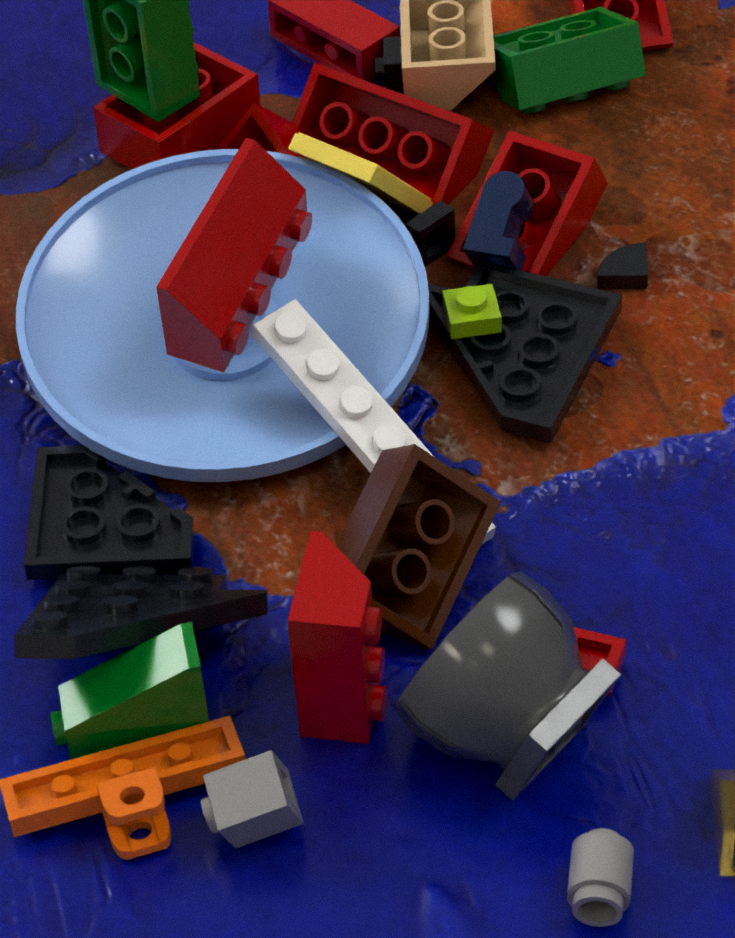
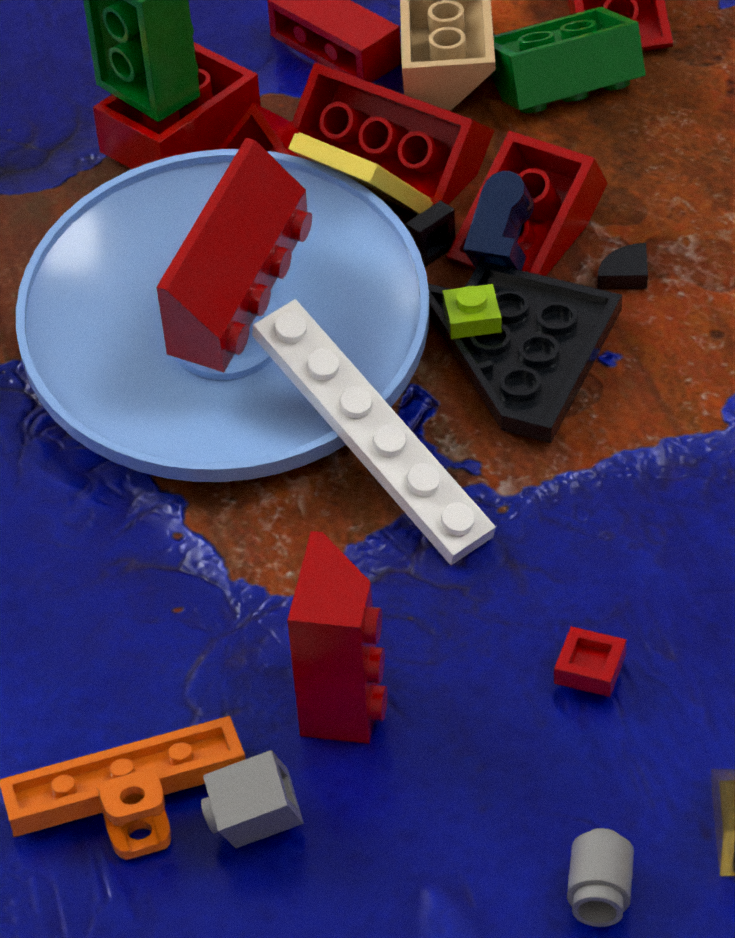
black wing [14,566,268,659] -> none
black plate [24,445,195,580] -> none
green slope [50,622,209,759] -> none
reddish brown slope [336,444,501,650] -> none
black plate [375,36,404,94] -> none
dark grey plate [396,571,621,801] -> none

